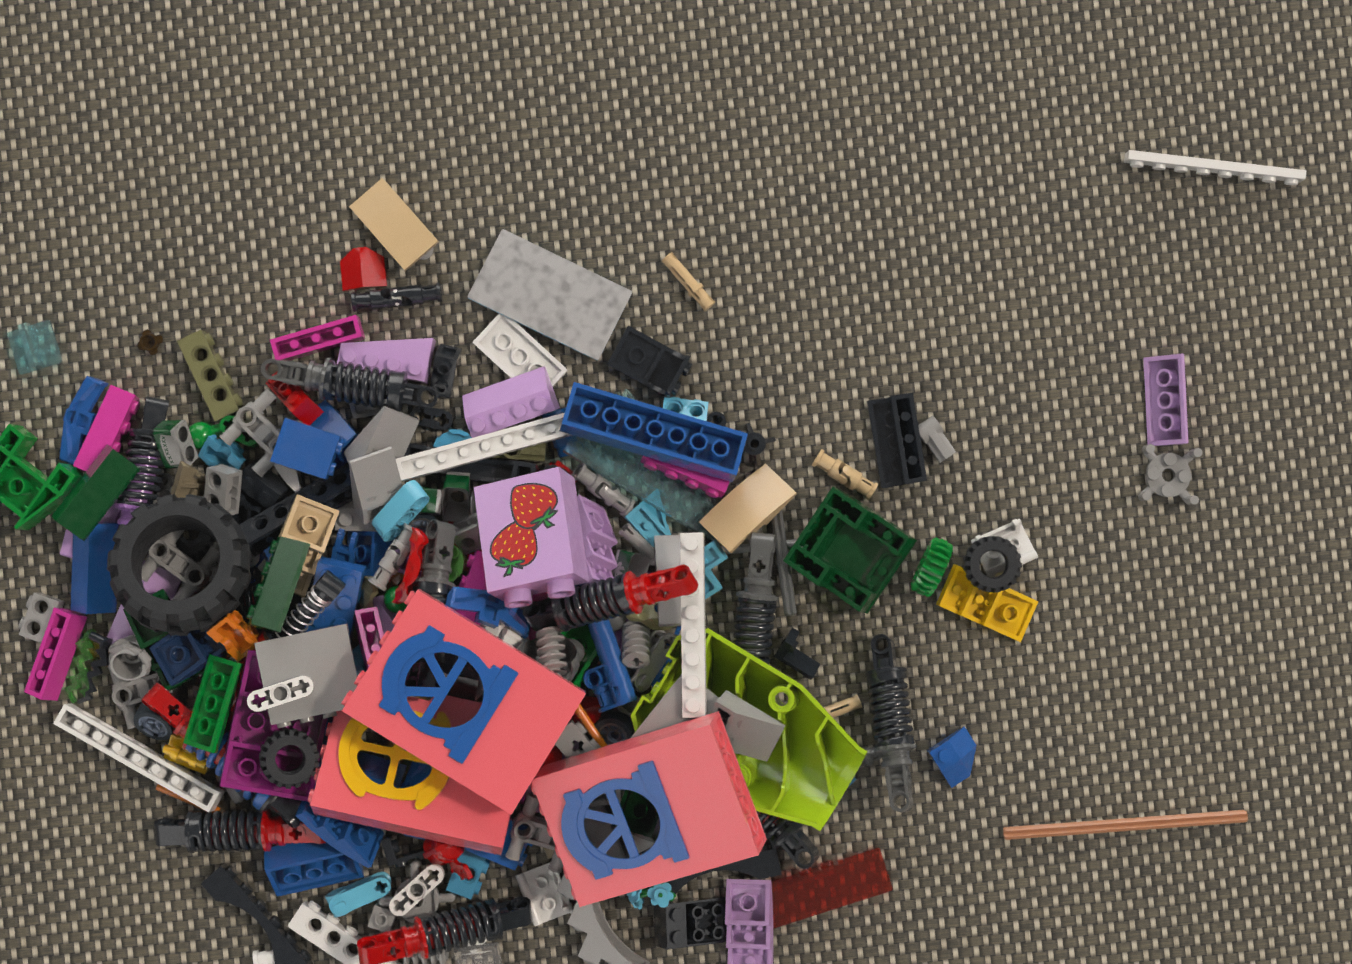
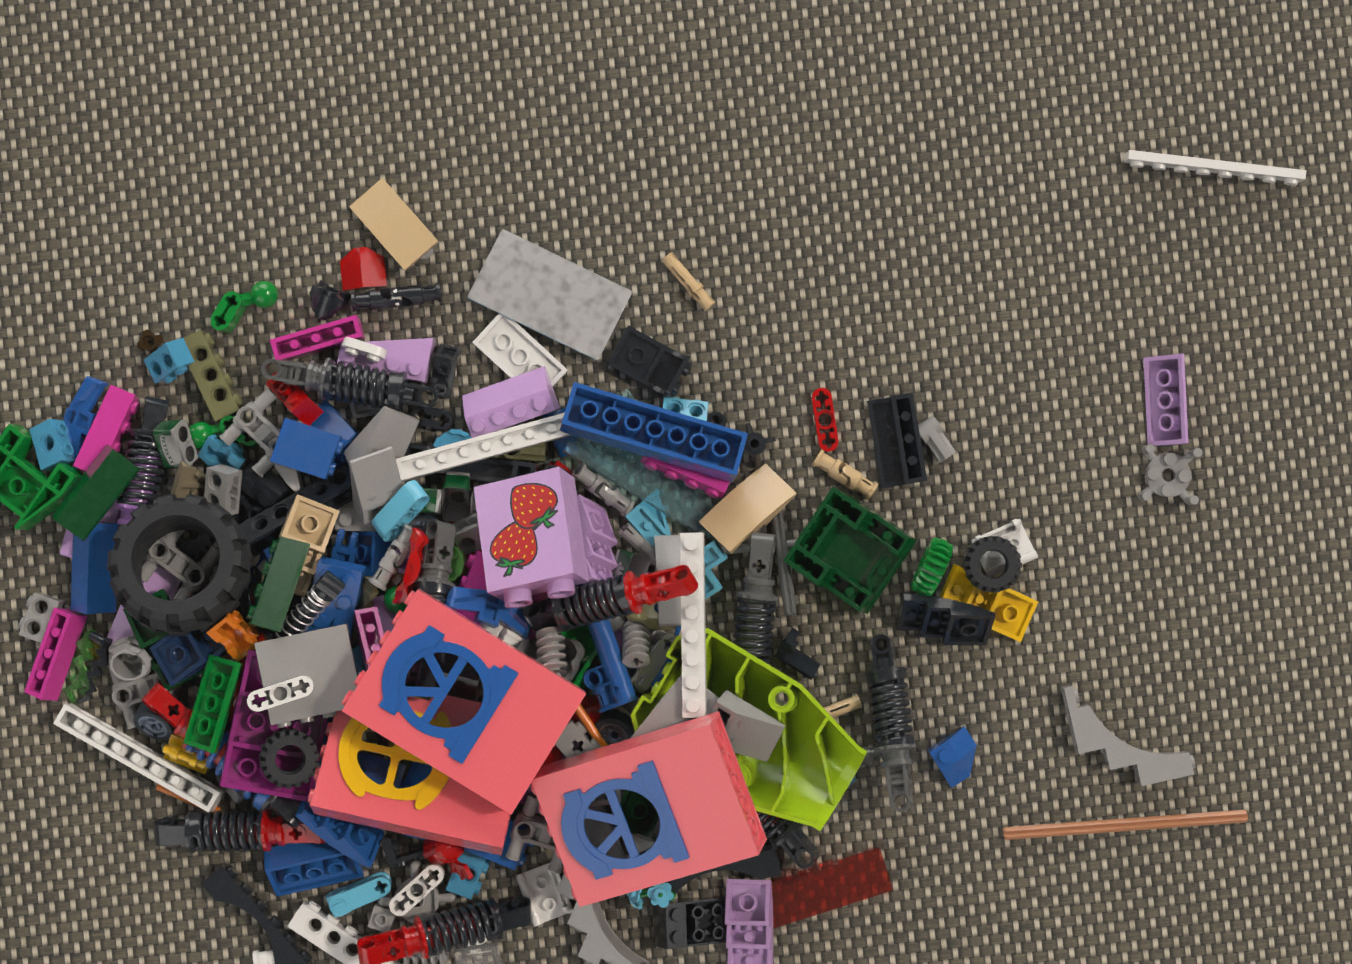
clear light blue bracket [7,320,63,375] -> none
none -> dark azure brick [29,419,75,472]
none -> dark azure brick [144,338,195,384]
none -> green beam [210,281,278,333]
none -> black brick [309,280,351,320]
none -> white plate [342,337,387,363]
none -> red beam [811,388,839,452]
none -> black slope [895,594,995,646]
none -> light grey arch [1060,685,1196,786]

